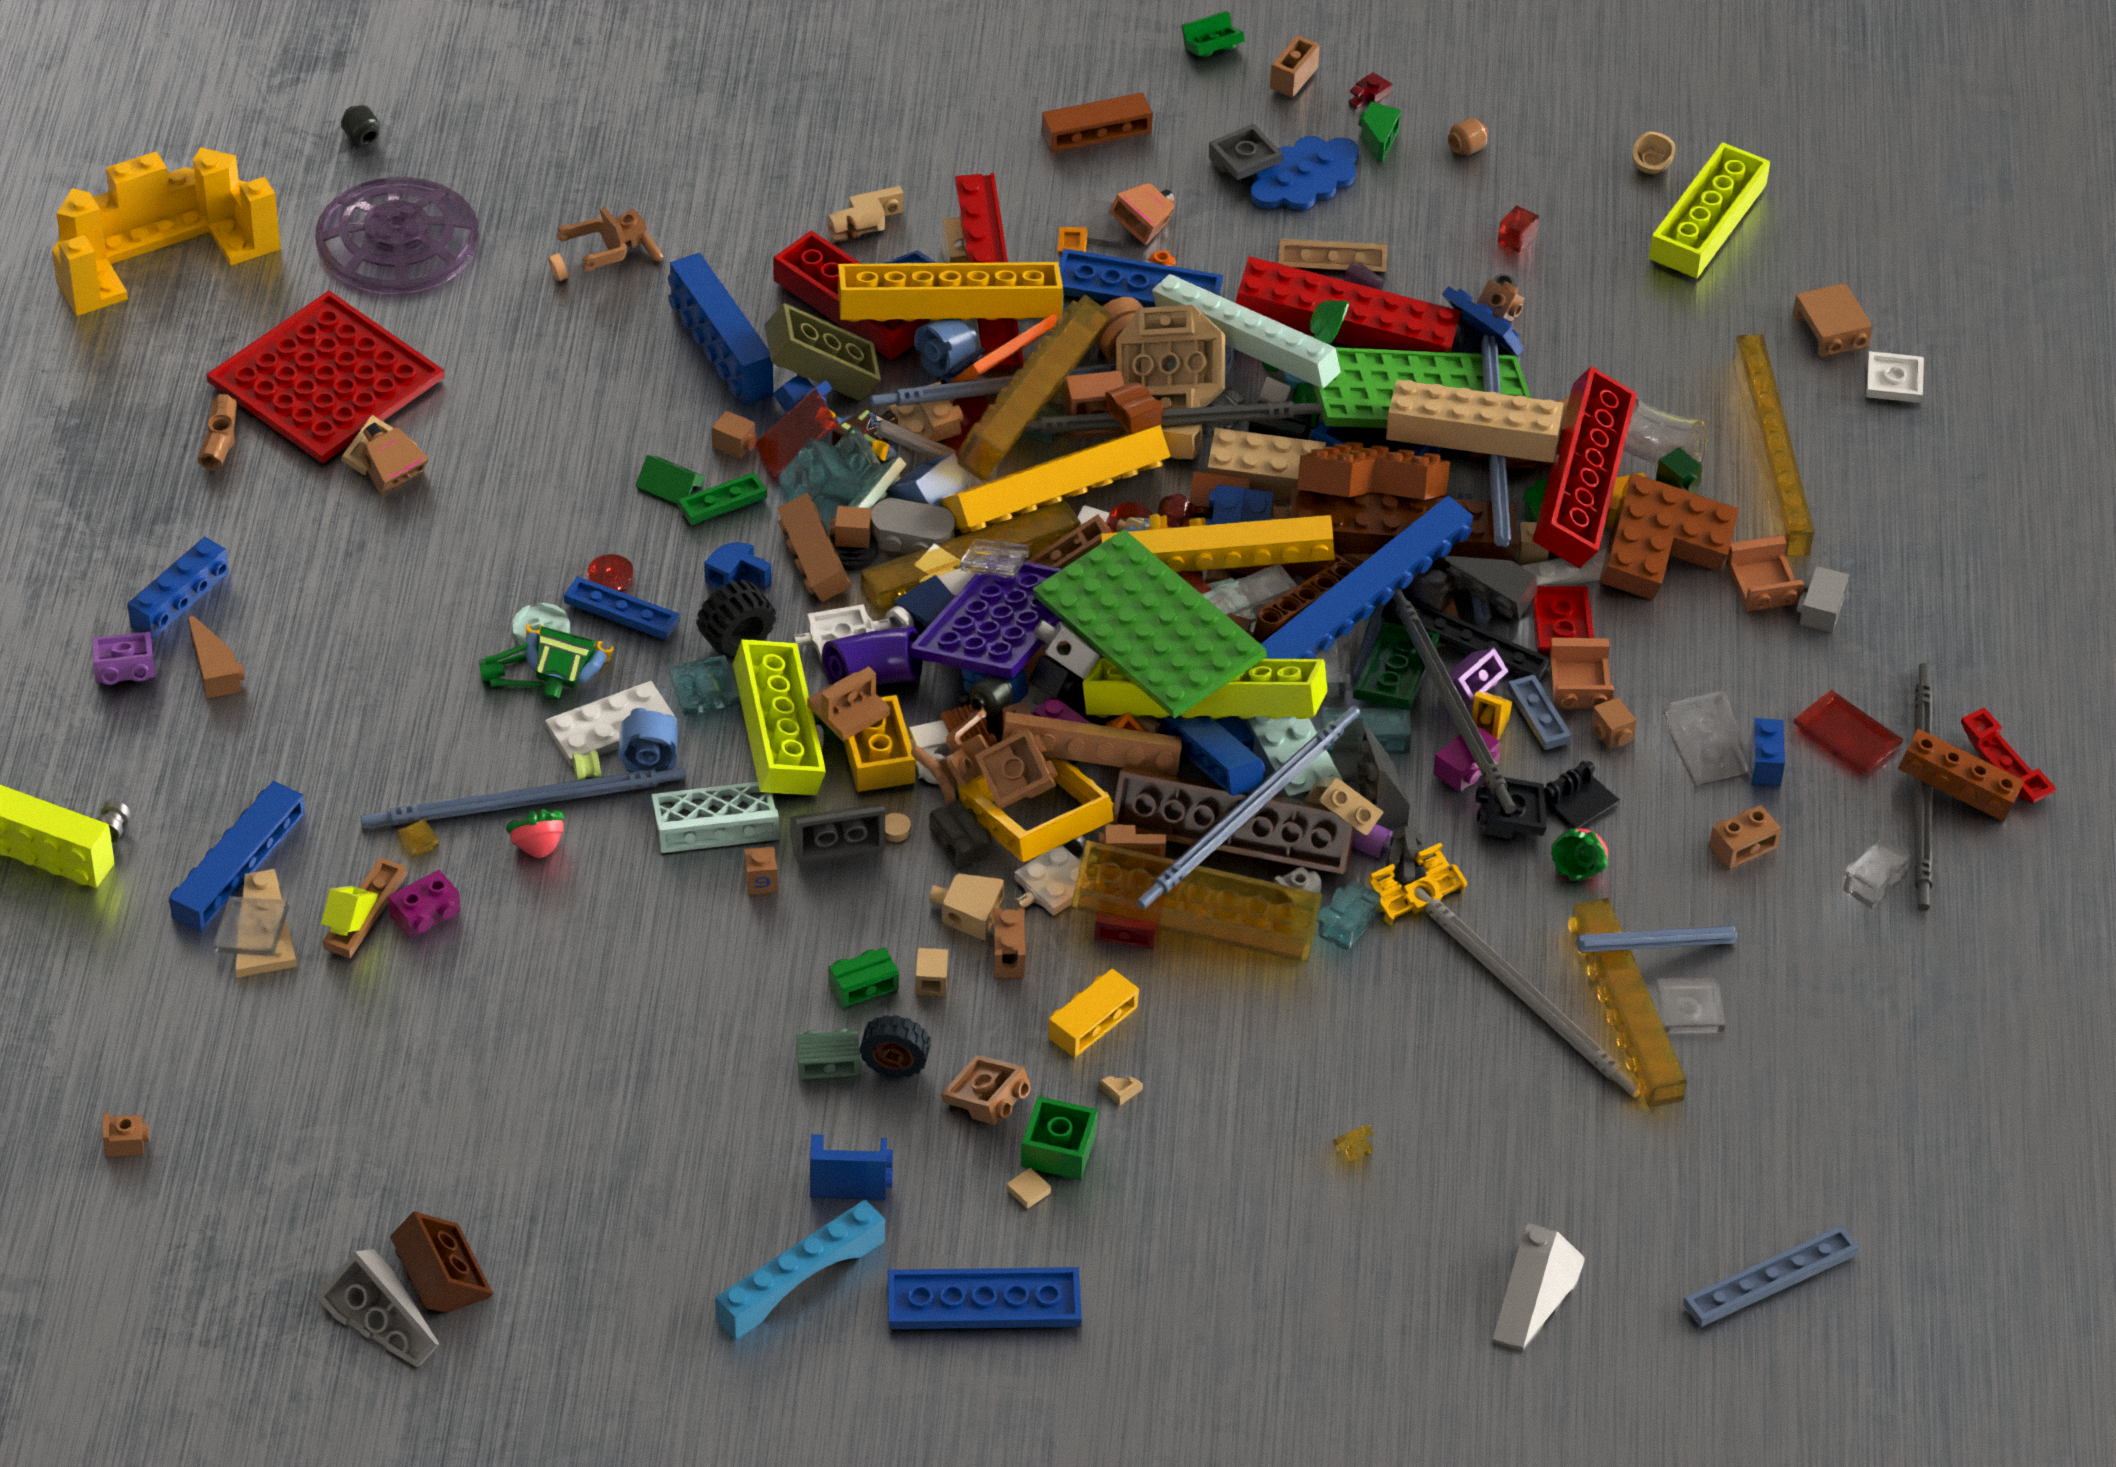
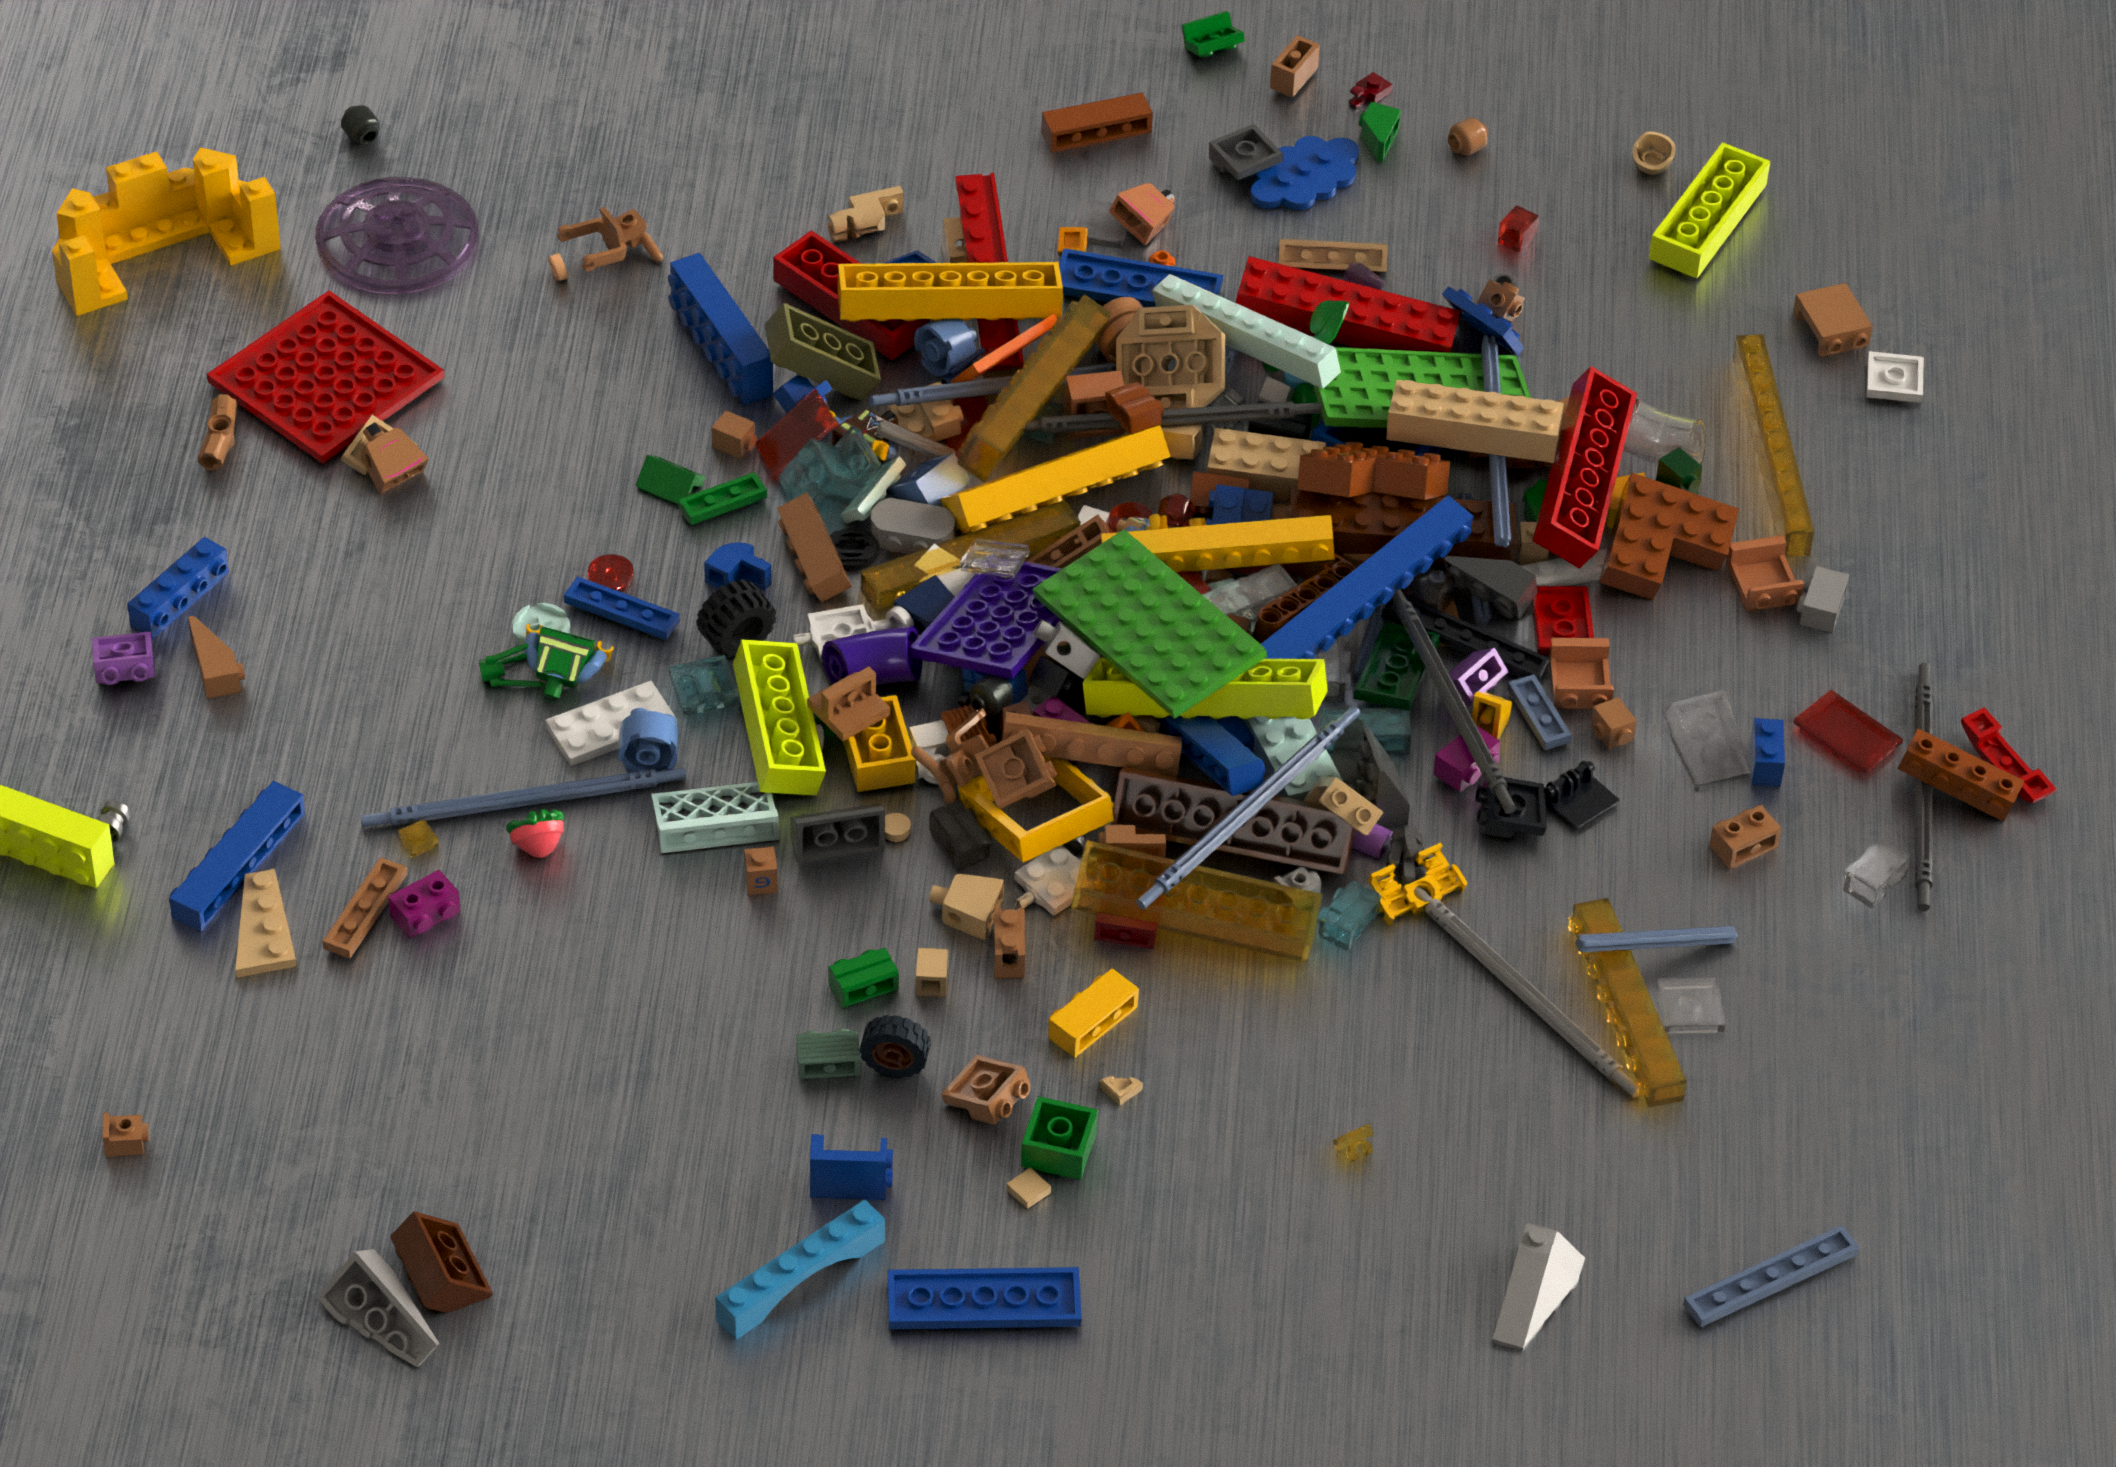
clear tile [213,897,289,956] -> none
neon yellow slope [321,886,378,936] -> none
yellowish green wheel [572,750,601,781] -> none
medium nougat brick [830,506,872,548] -> none
green hair [1551,828,1608,882] -> none

